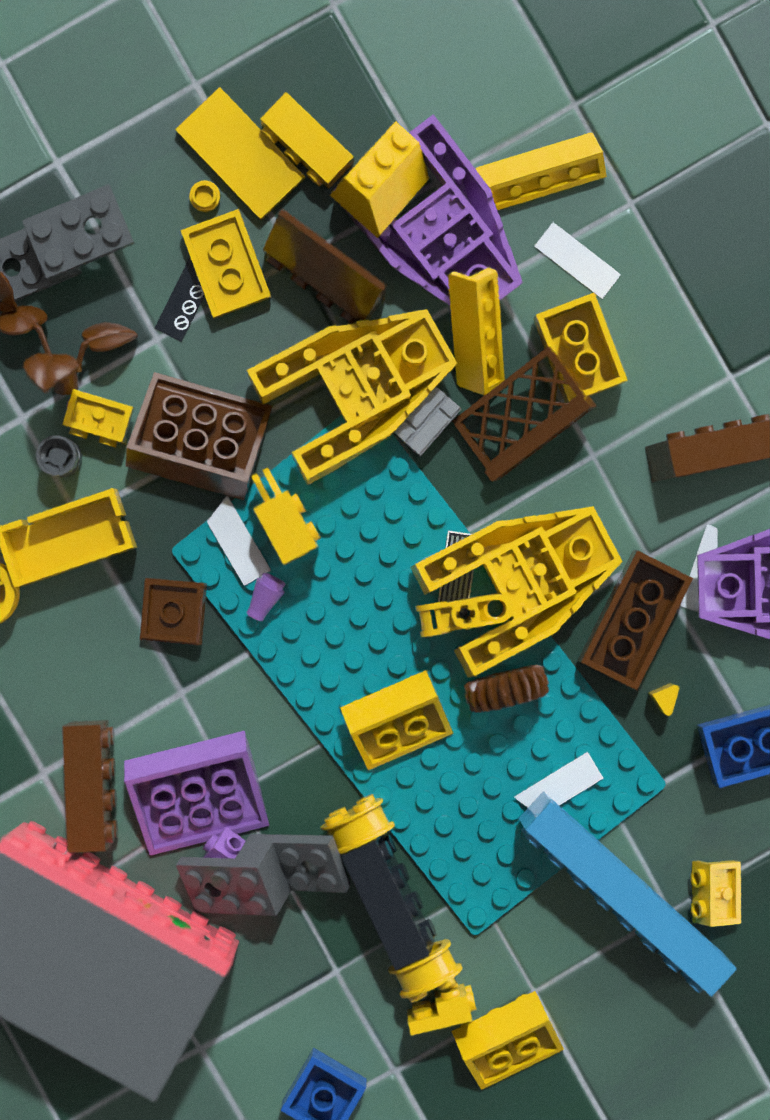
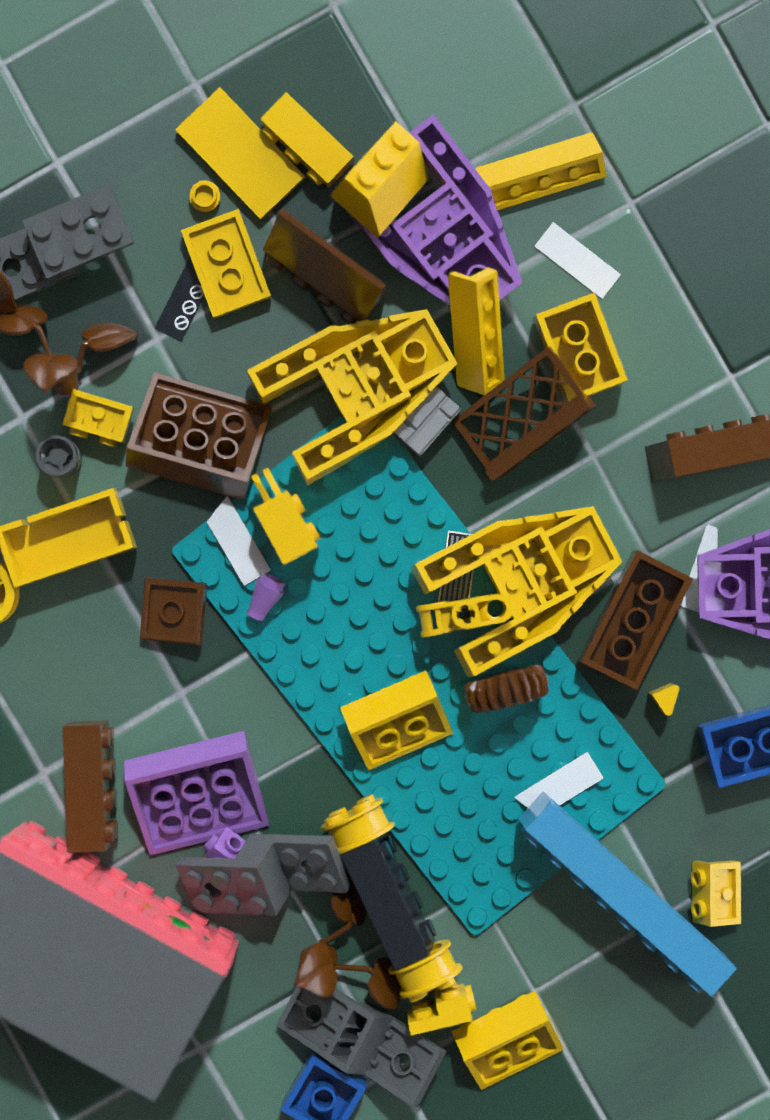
none -> dark grey bracket [276,987,446,1107]
none -> reddish brown plant [294,872,401,1010]

